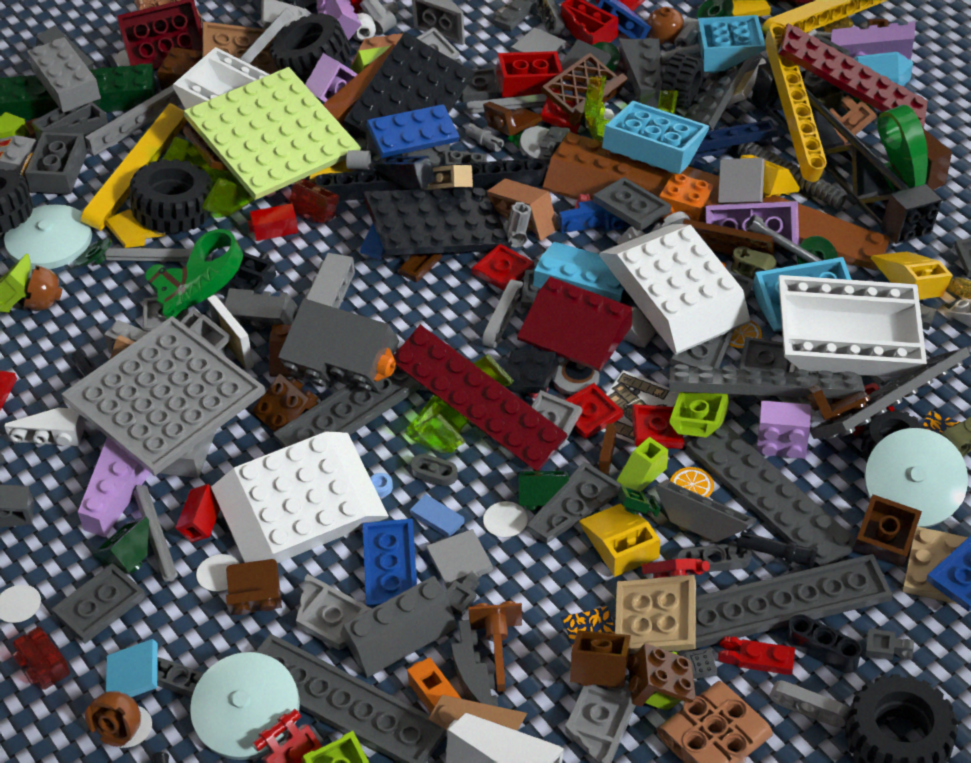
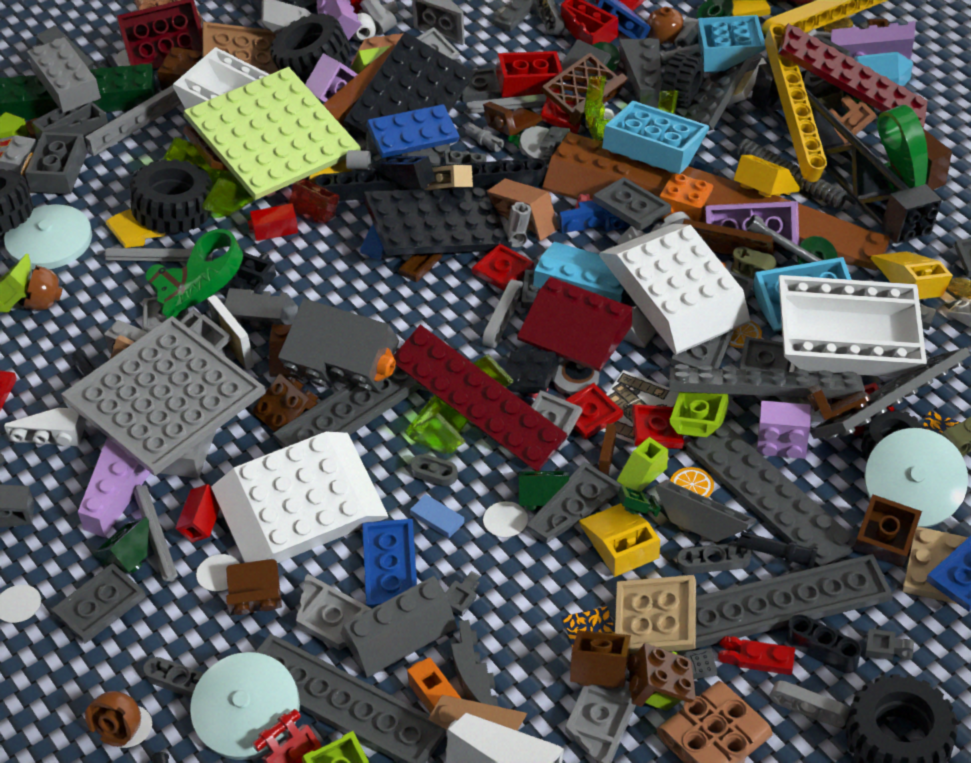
clear red brick [12,626,70,690] -> none
dark green dish [75,238,112,267] -> none
yellow beam [80,103,187,231] -> none
medium azure tile [106,639,158,697] -> none
light grey beam [239,7,294,64] -> none
light grey brick [298,253,355,310] -> none
light blue tile [370,473,393,497] -> none
light grey tile [426,529,493,588] -> none
dark orange piece [468,601,522,692] -> none
light grey tile [511,27,566,53] -> none
red plate [642,558,710,578] -> none
dark blue fence [692,119,778,159] -> none
light grey tile [718,158,765,204] -> none

